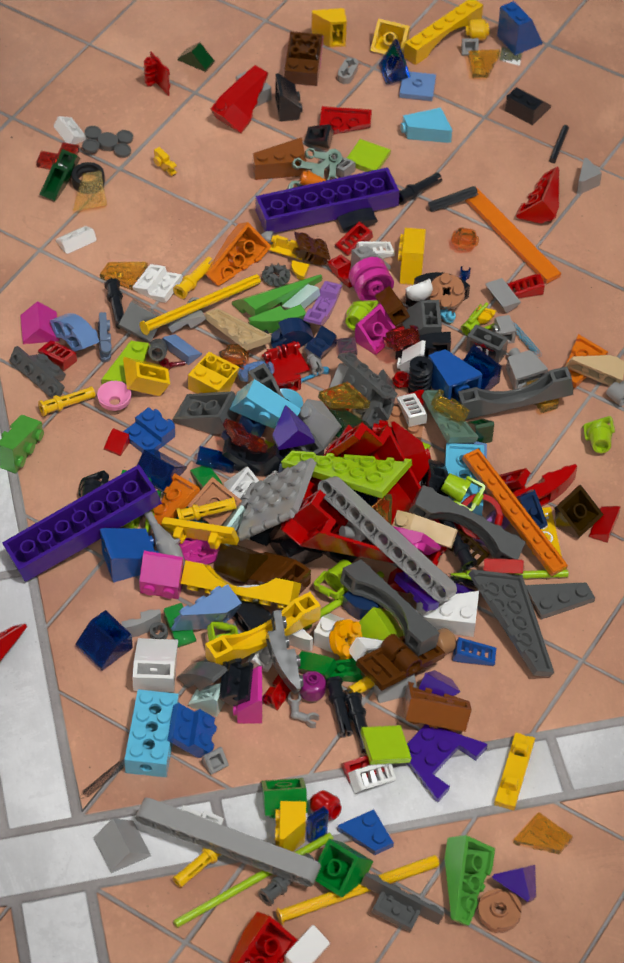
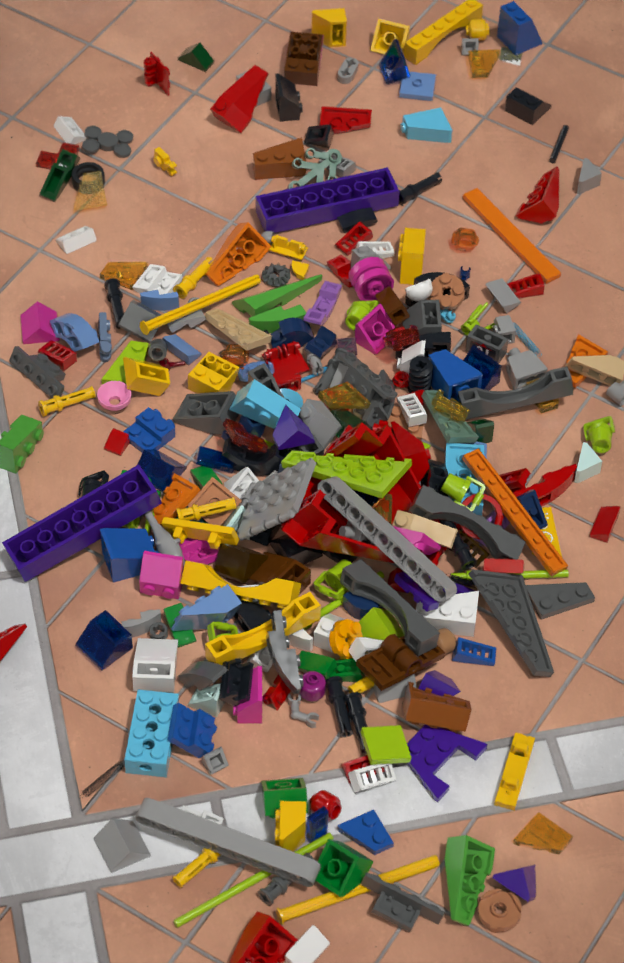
light aqua slope [282,284,320,310] -> none
reddish brown hinge [292,232,331,266] -> none
orange cone [299,170,326,186] -> none
lime tile [347,139,391,172] -> none
black axle [428,186,478,212] -> none
yellow tile [477,306,496,324] -> none
dark brown slope [555,484,604,538] -> none
none -> medium blue slope [140,290,179,311]
none -> dark grey pin [313,348,348,397]
none -> light aqua slope [574,442,602,483]

